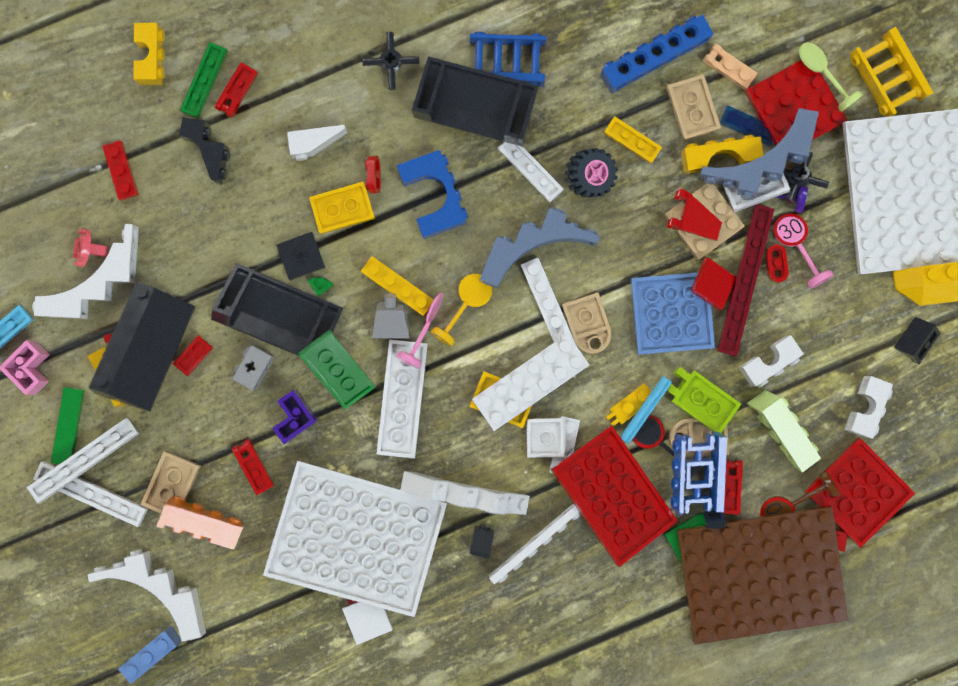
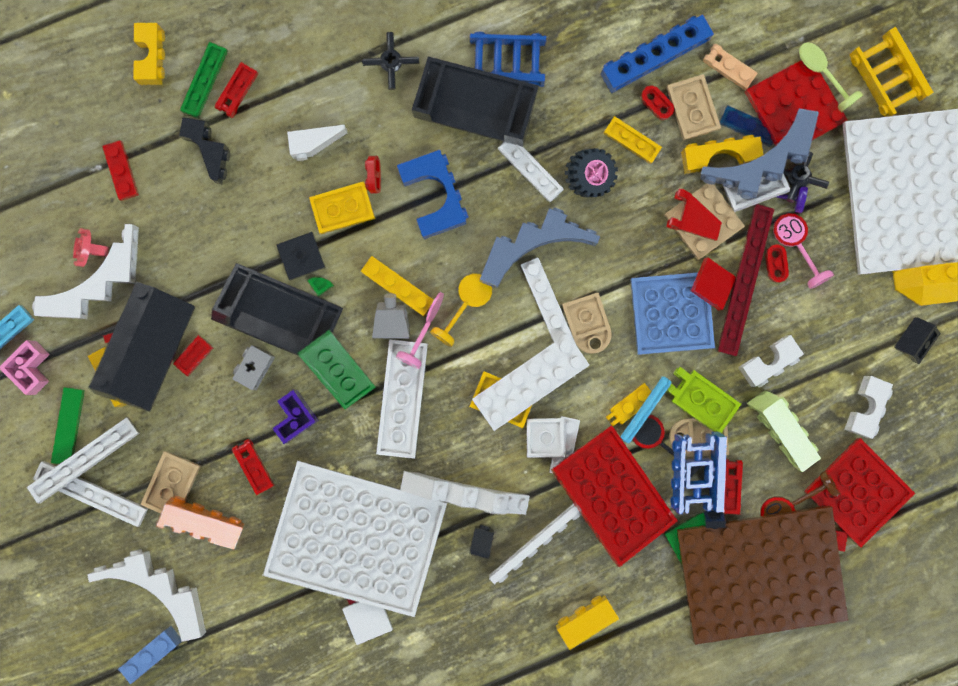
none -> yellow brick [556,595,619,650]
none -> red plate [641,86,674,120]

